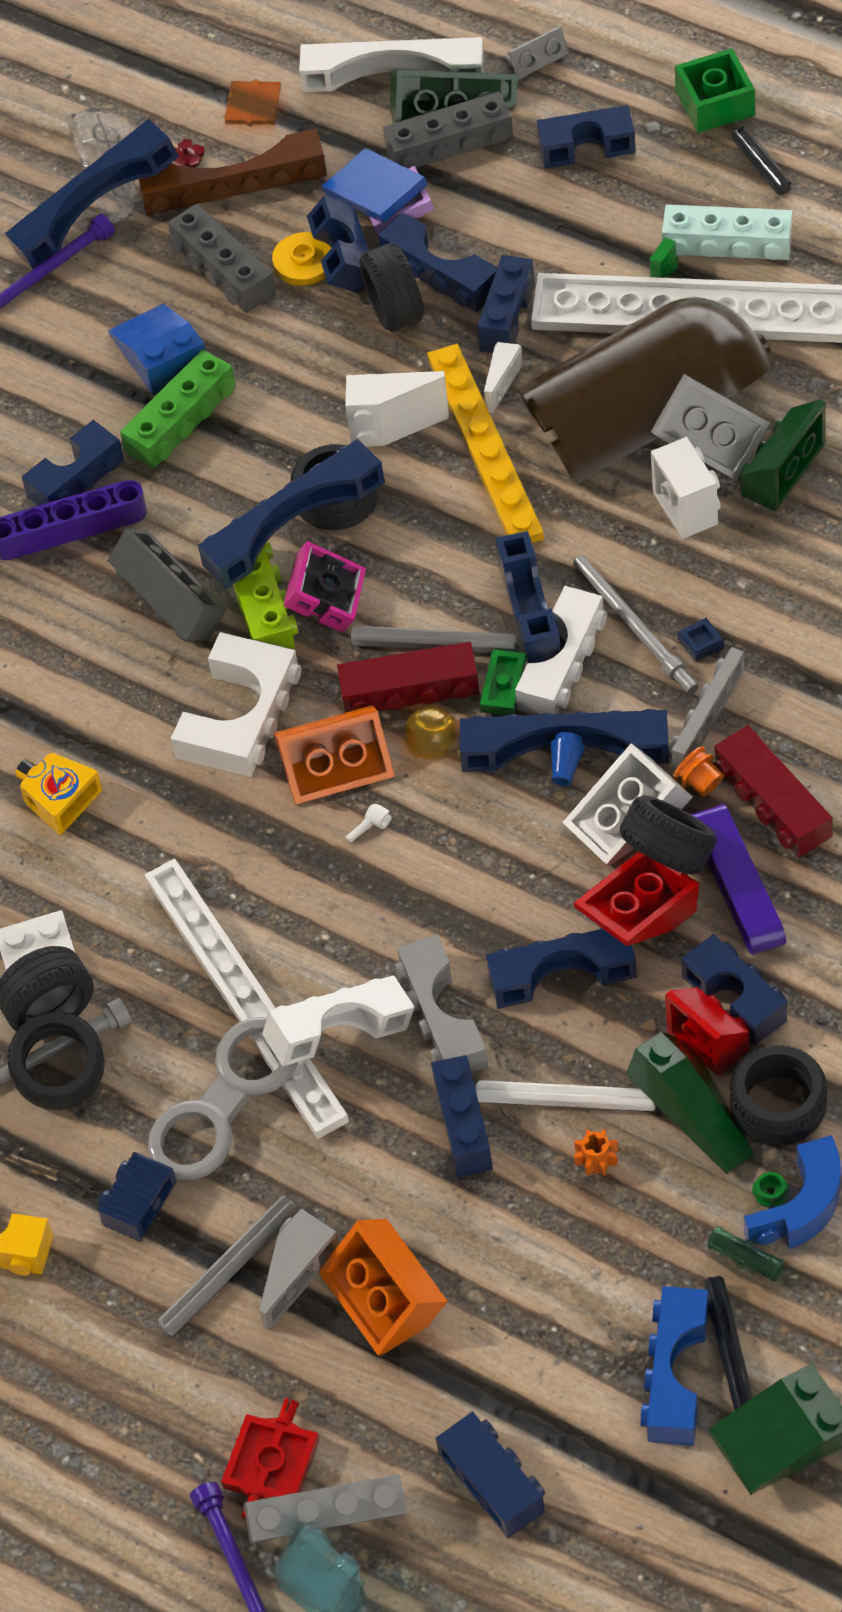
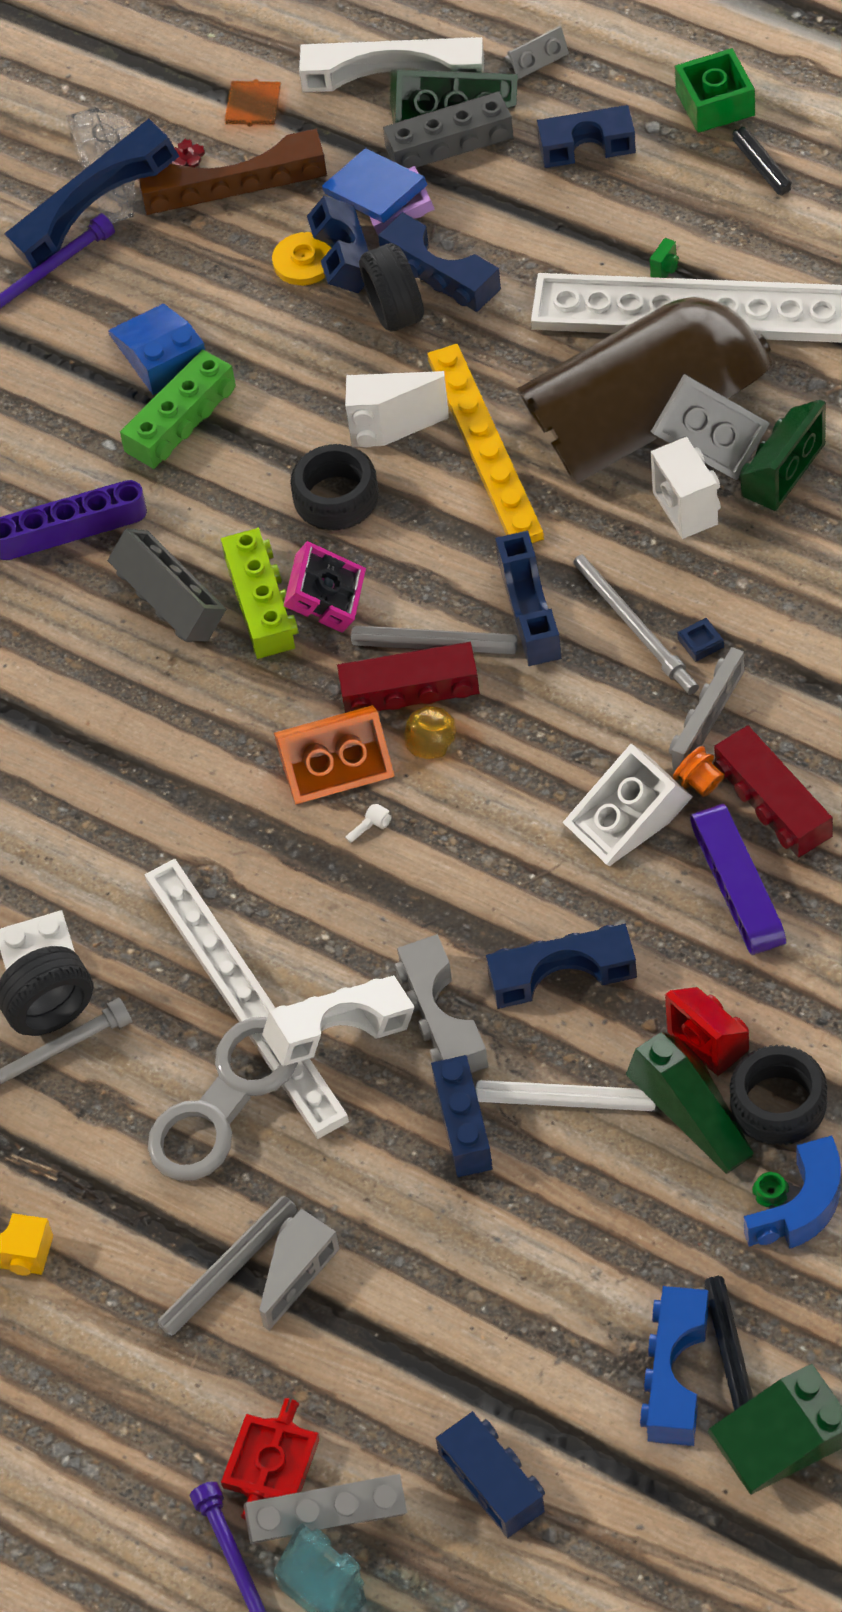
black tyre [7,1011,105,1110] -> none
yellow torso [15,753,103,835] -> none
dark blue arch [21,420,124,506] -> none
dark blue brick [97,1152,177,1242] -> none
dark grey brick [167,203,276,313] -> none
white arch [171,632,301,777] -> none
dark blue arch [198,439,385,589] -> none
orange slope [318,1219,448,1355] -> none
dark blue arch [460,709,669,772] -> none
dark blue arch [478,255,535,353] -> none
green plate [480,649,527,715] -> none
white slope [484,342,523,413] -> none
white arch [515,586,607,715] -> none
blue cone [551,732,585,786] -> none
red slope [574,851,699,946] -> none
orange gear [574,1129,618,1176] -> none
black tyre [619,795,717,875] -> none
light aqua brick [662,204,792,260] -> none
dark blue arch [681,934,787,1046] -> none
clear green pin [707,1226,784,1282] -> none

